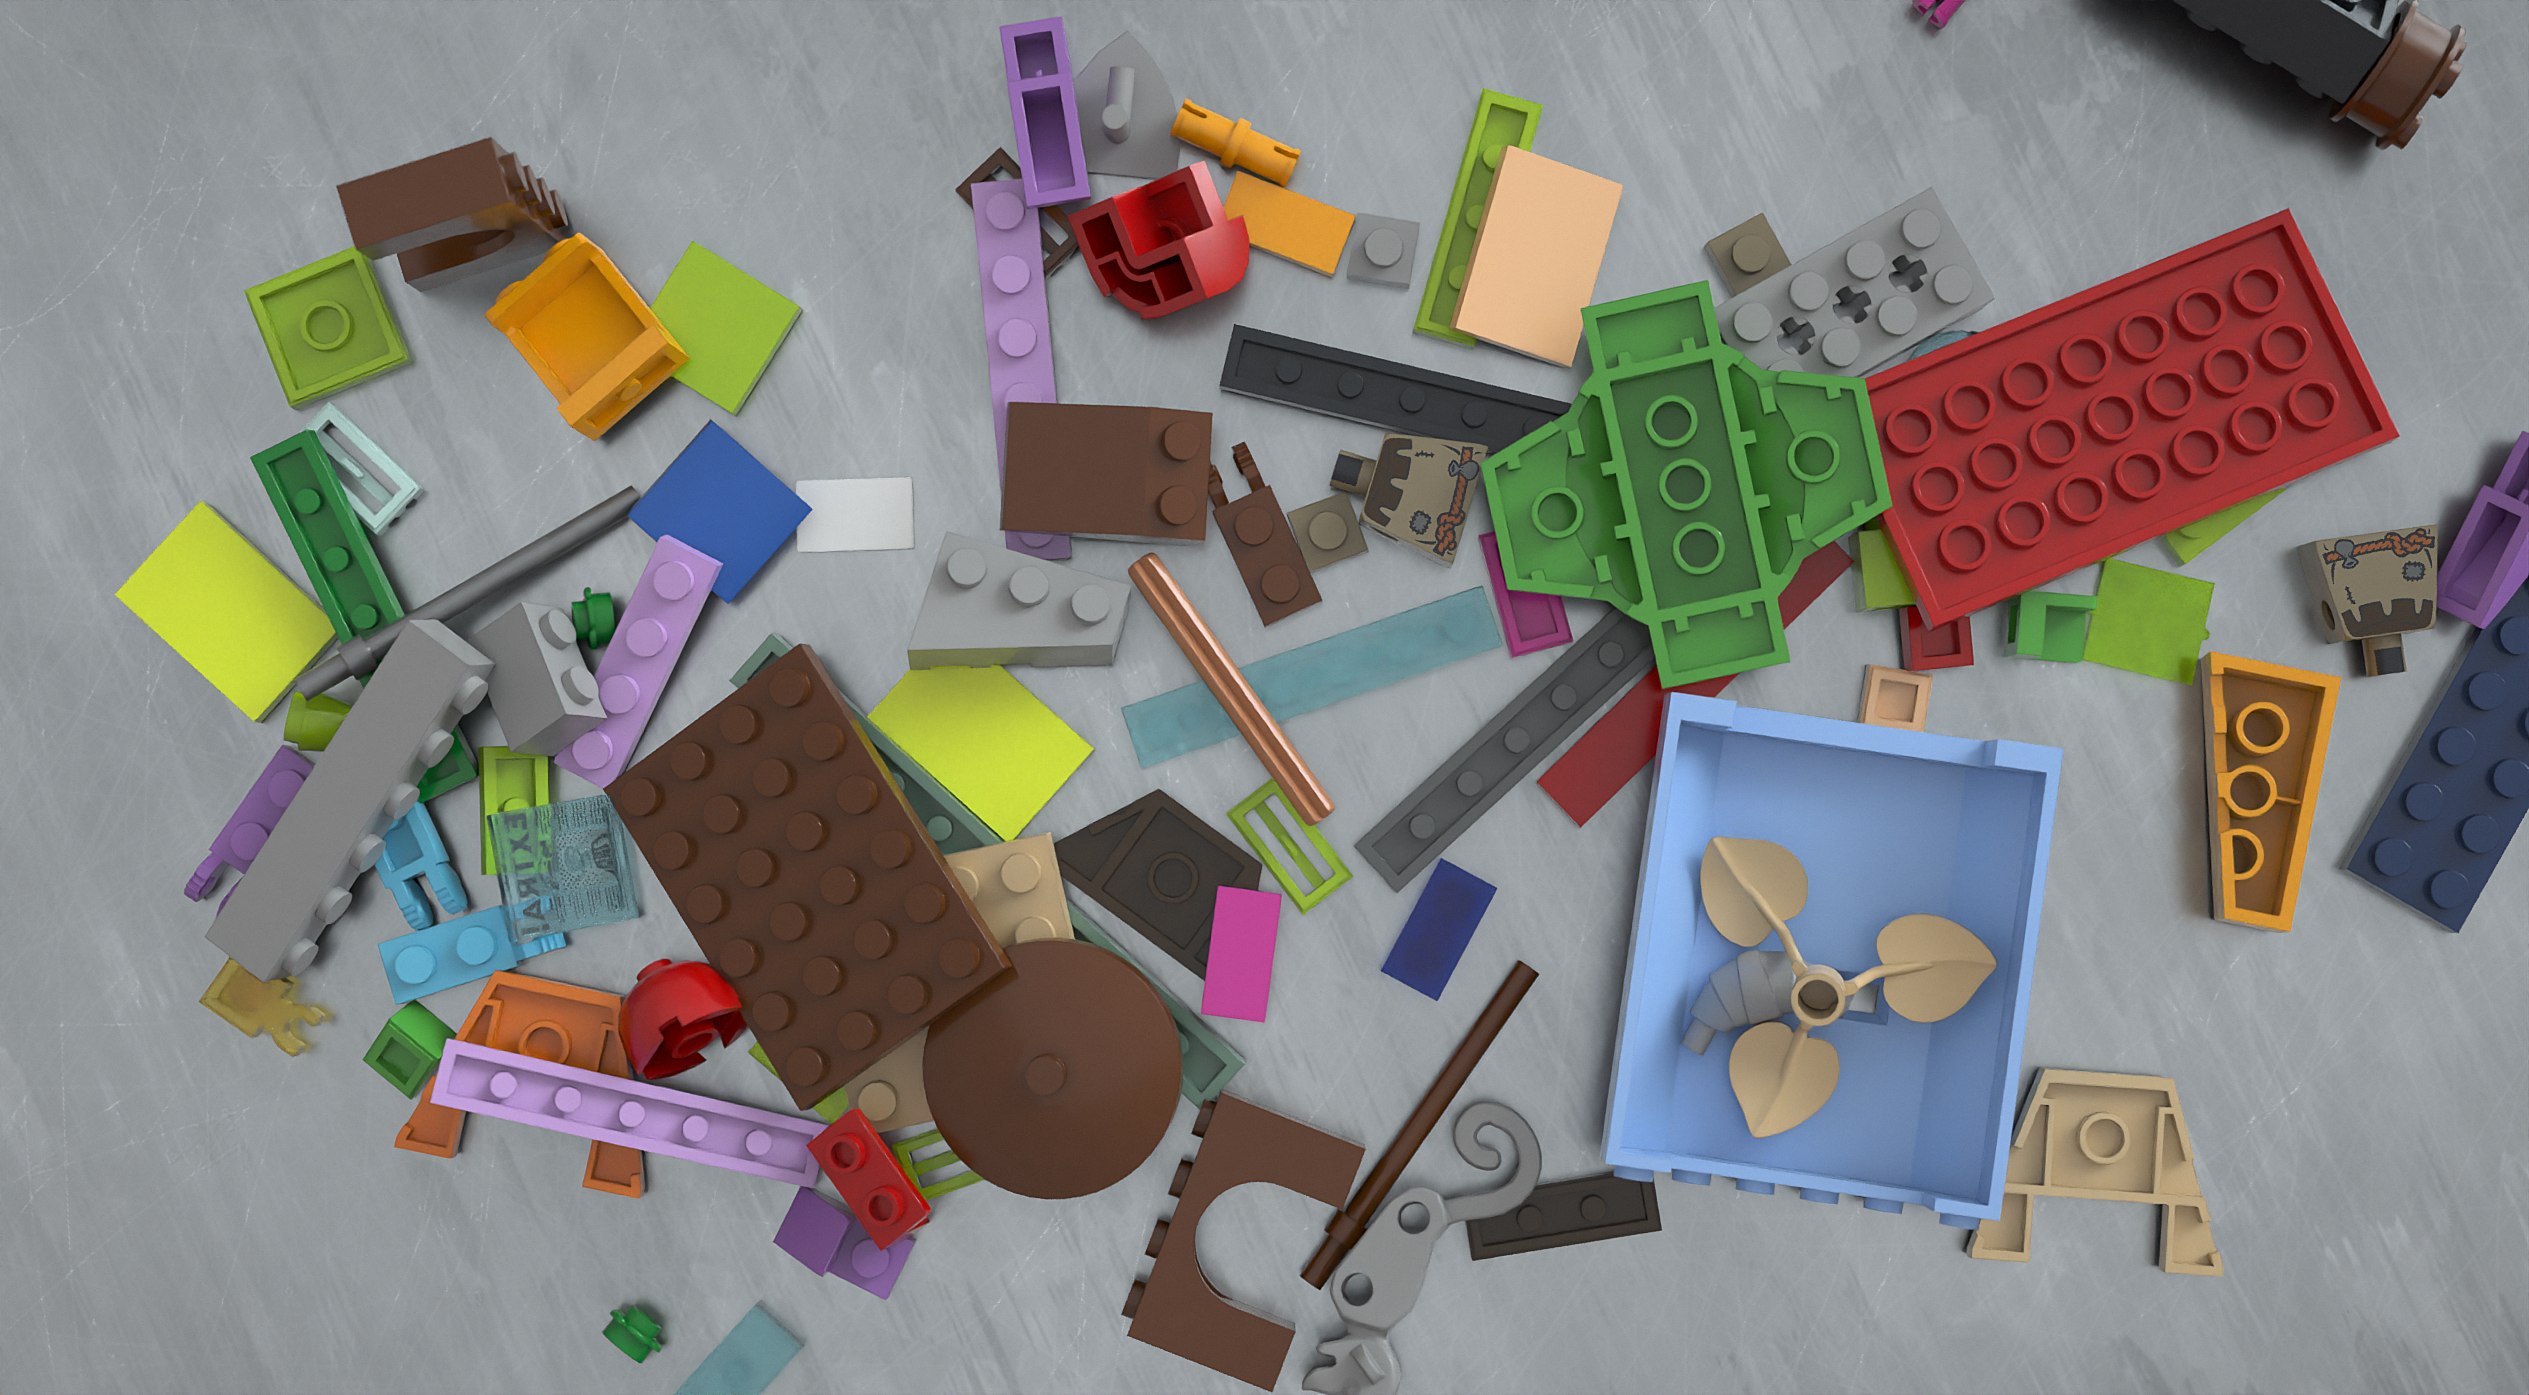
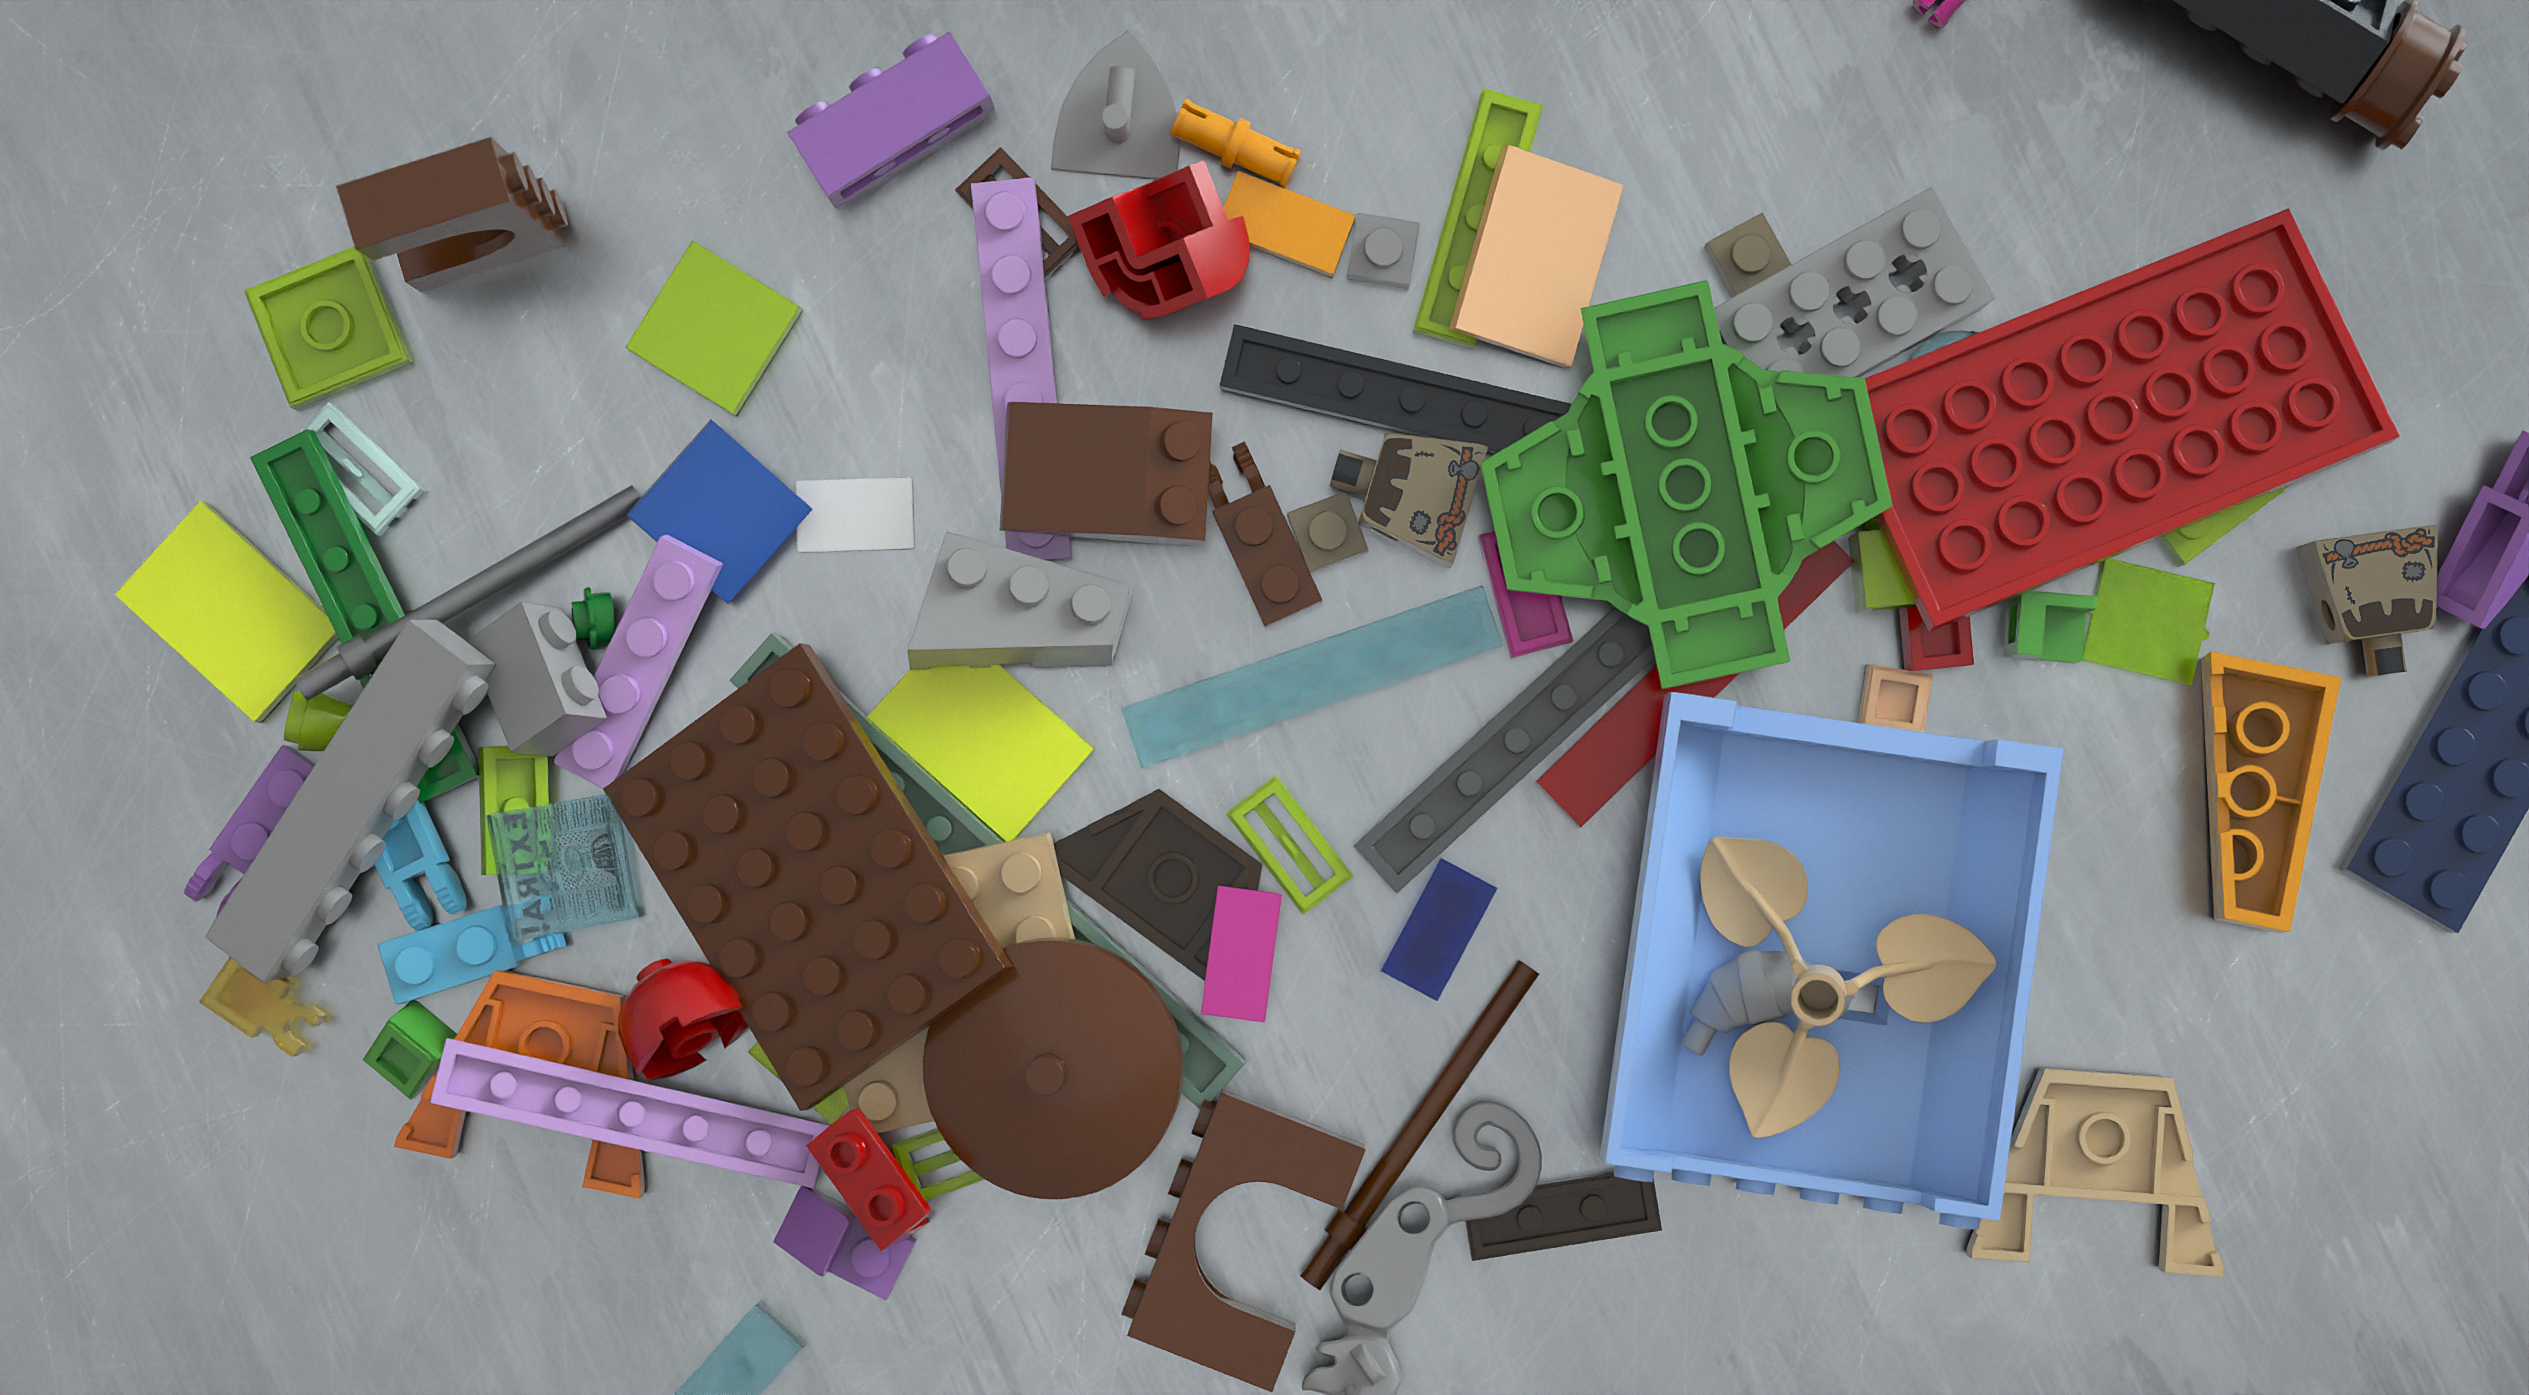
light orange panel [484,233,690,441] -> none
green plate [602,1305,662,1364] -> none
medium lavender slope [999,16,1091,209] -> none
nougat axle [1128,553,1335,826] -> none
none -> medium lavender brick [787,31,995,208]

